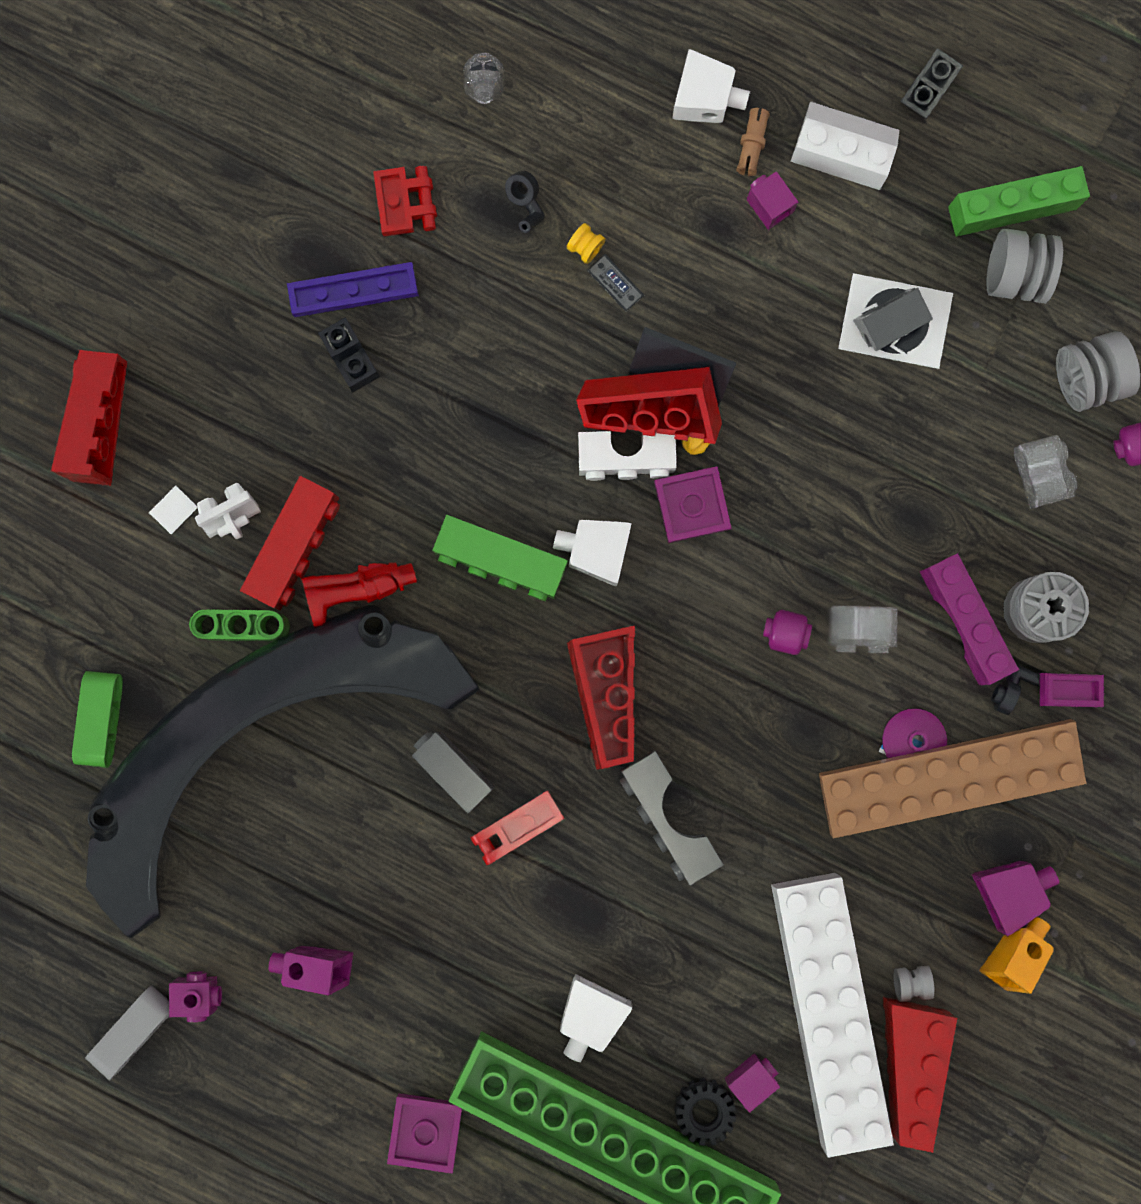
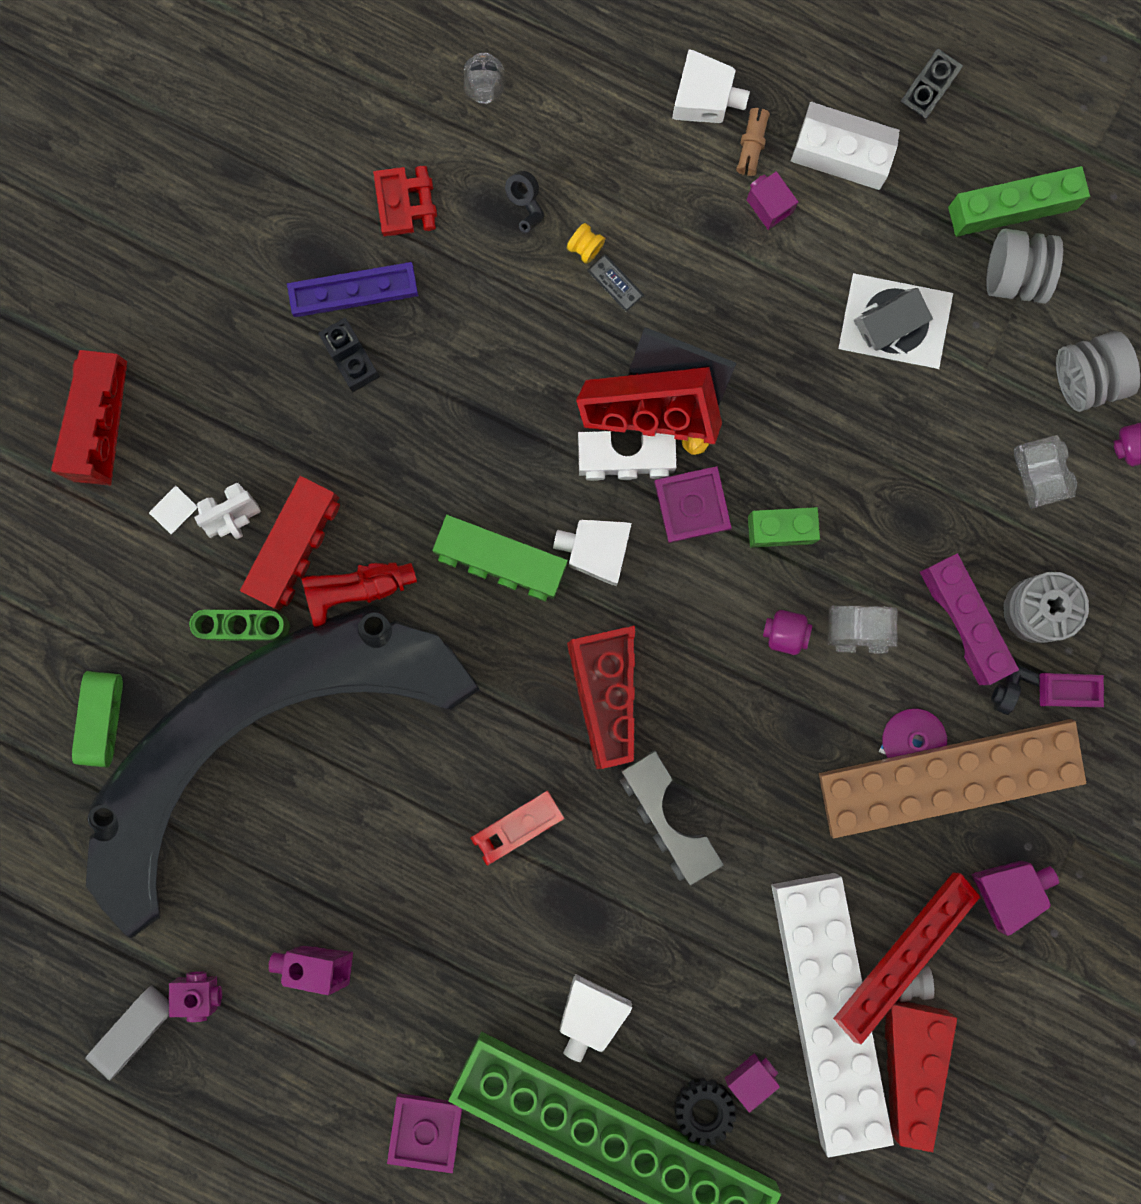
brick [412,731,495,814] -> none
light orange torso [979,917,1054,994] -> none
none -> bright green brick [748,507,820,548]
none -> red plate [833,873,980,1045]

